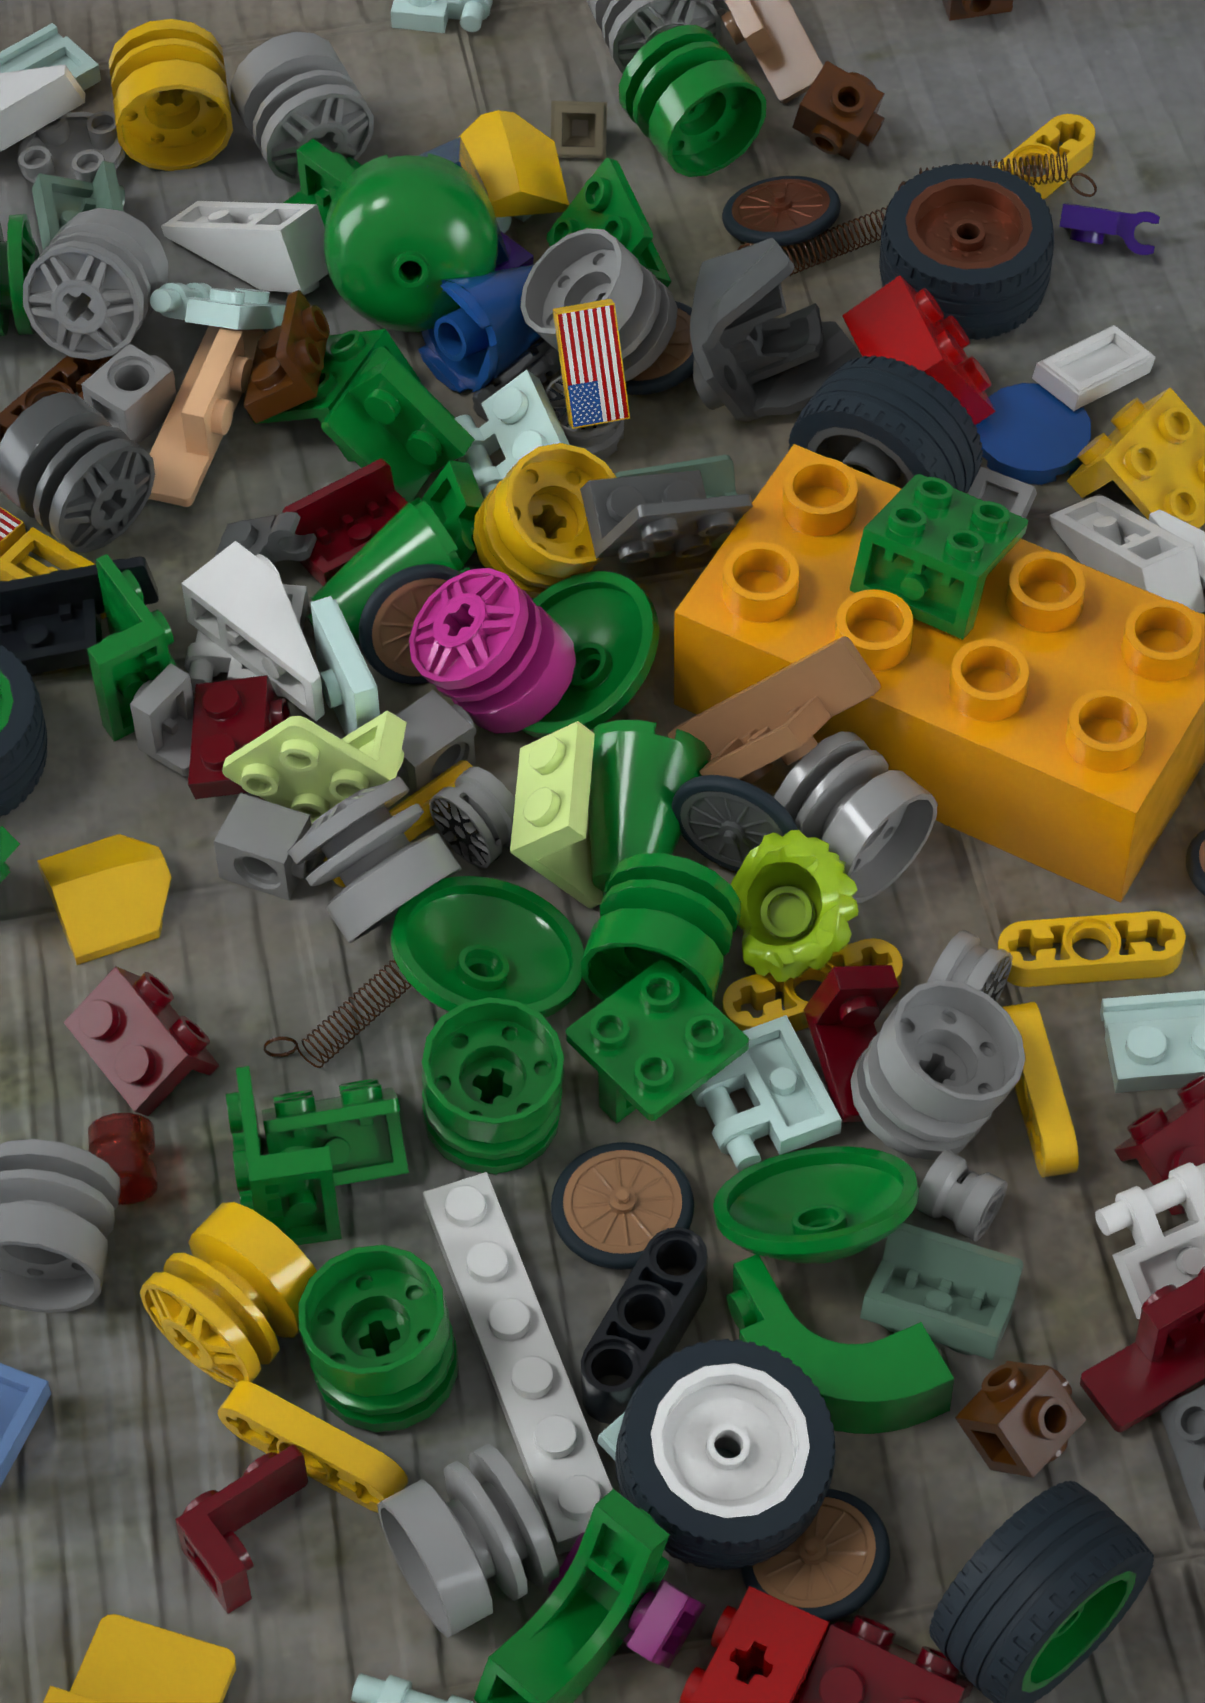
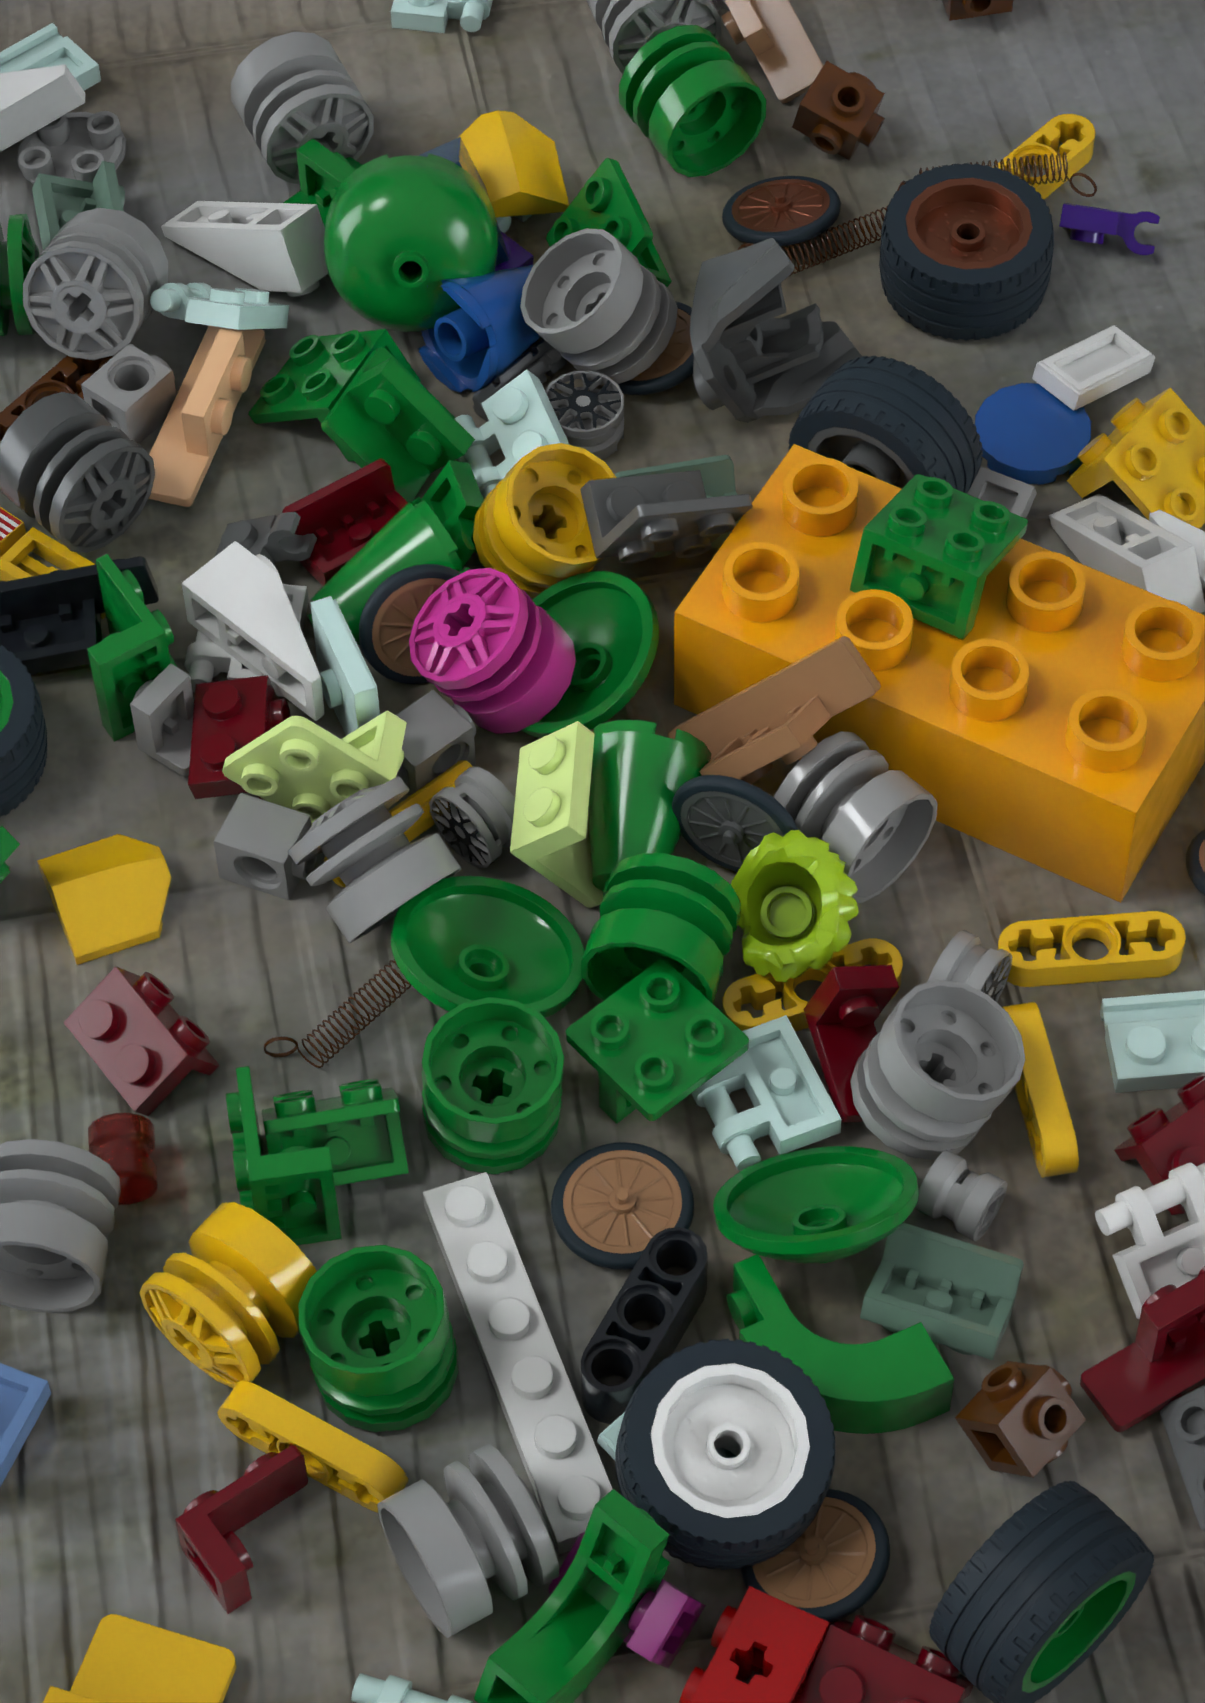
yellow wheel [109,19,233,171] -> none
reddish brown bracket [244,290,330,424] -> none
dark tan slope [551,100,607,159] -> none
tile [553,299,630,429] -> none
red brick [842,275,996,425] -> none

